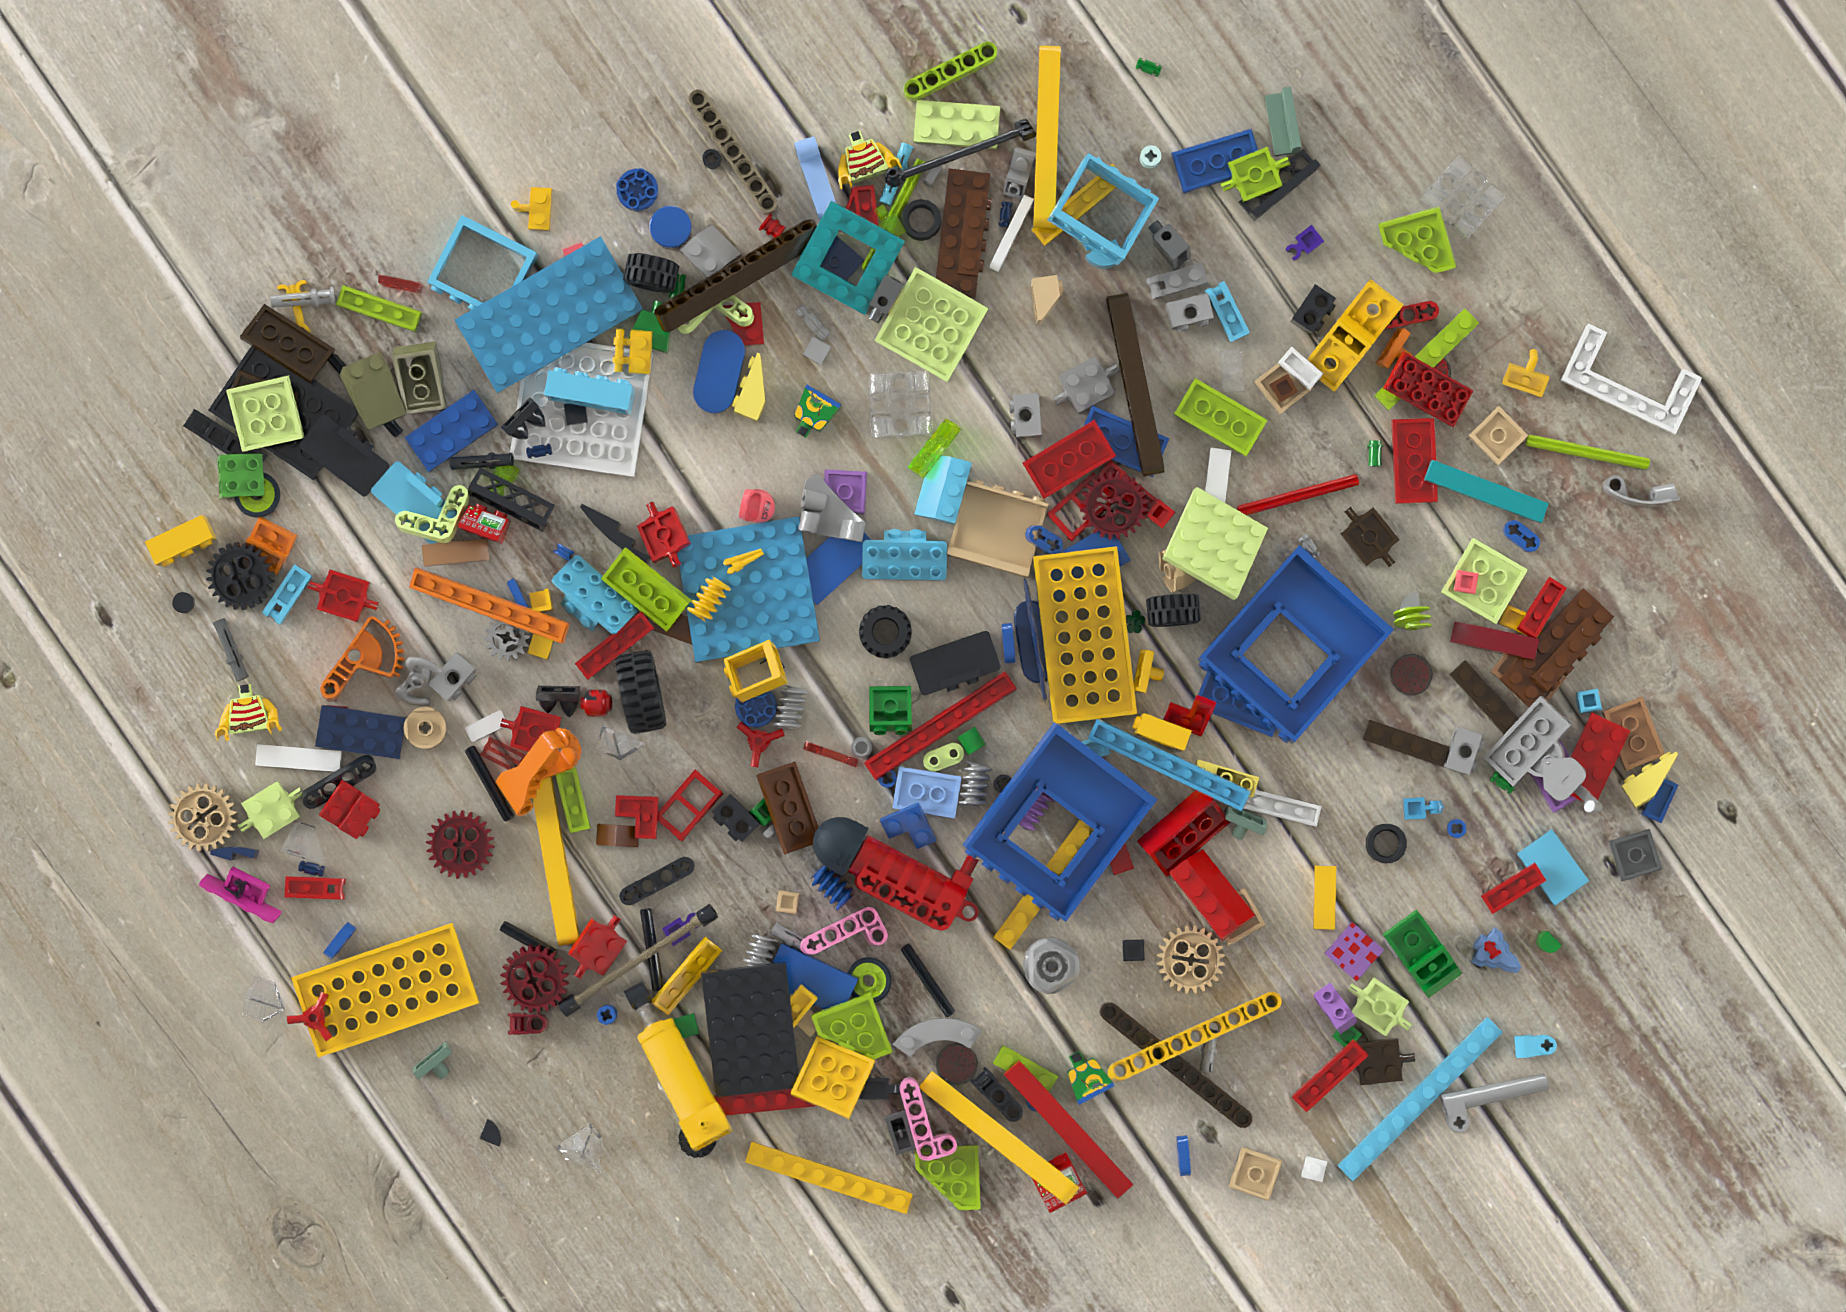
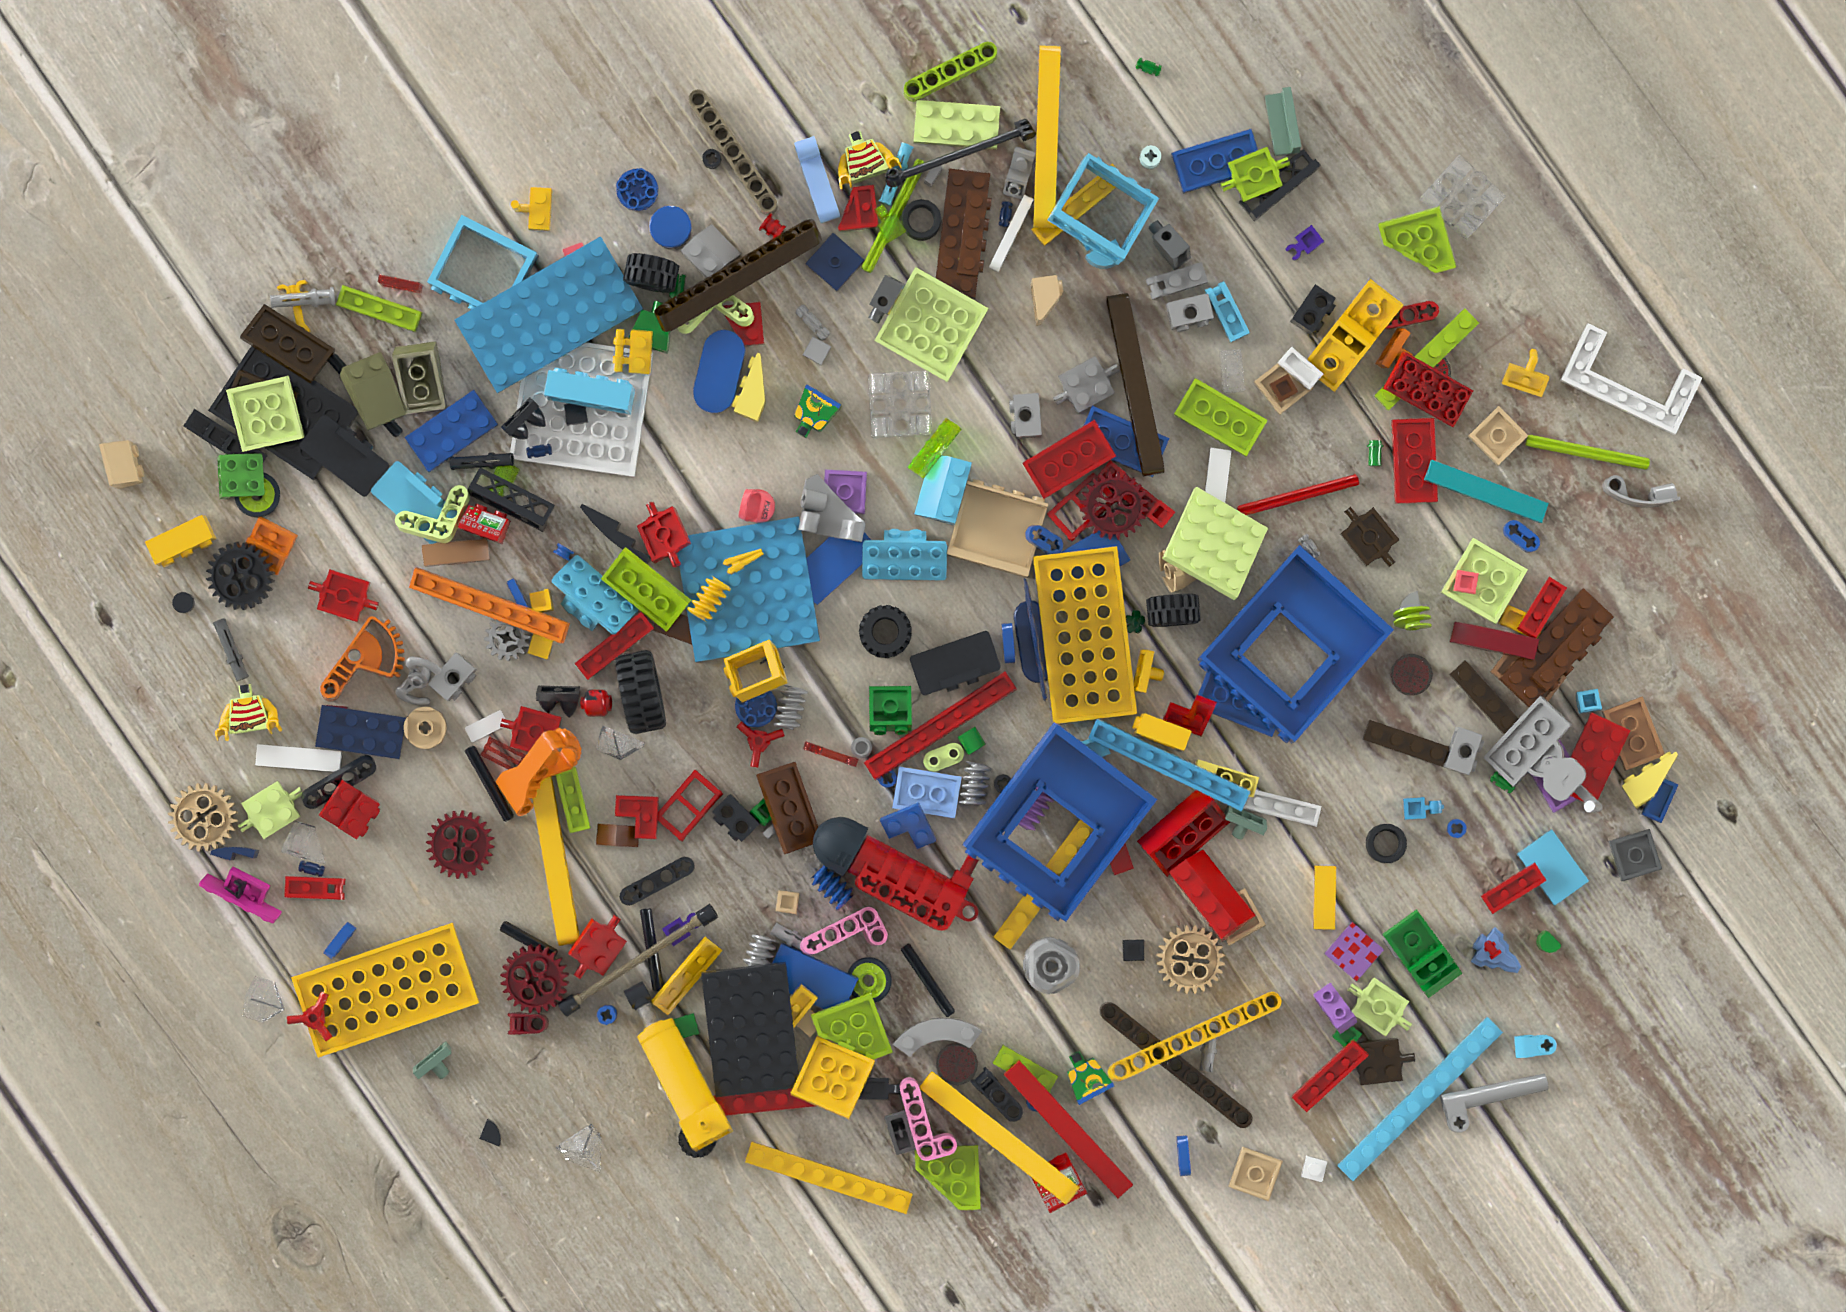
medium azure plate [262,564,313,625] -> none
teal plate [791,200,905,315] -> none
none -> tan slope [99,440,144,489]

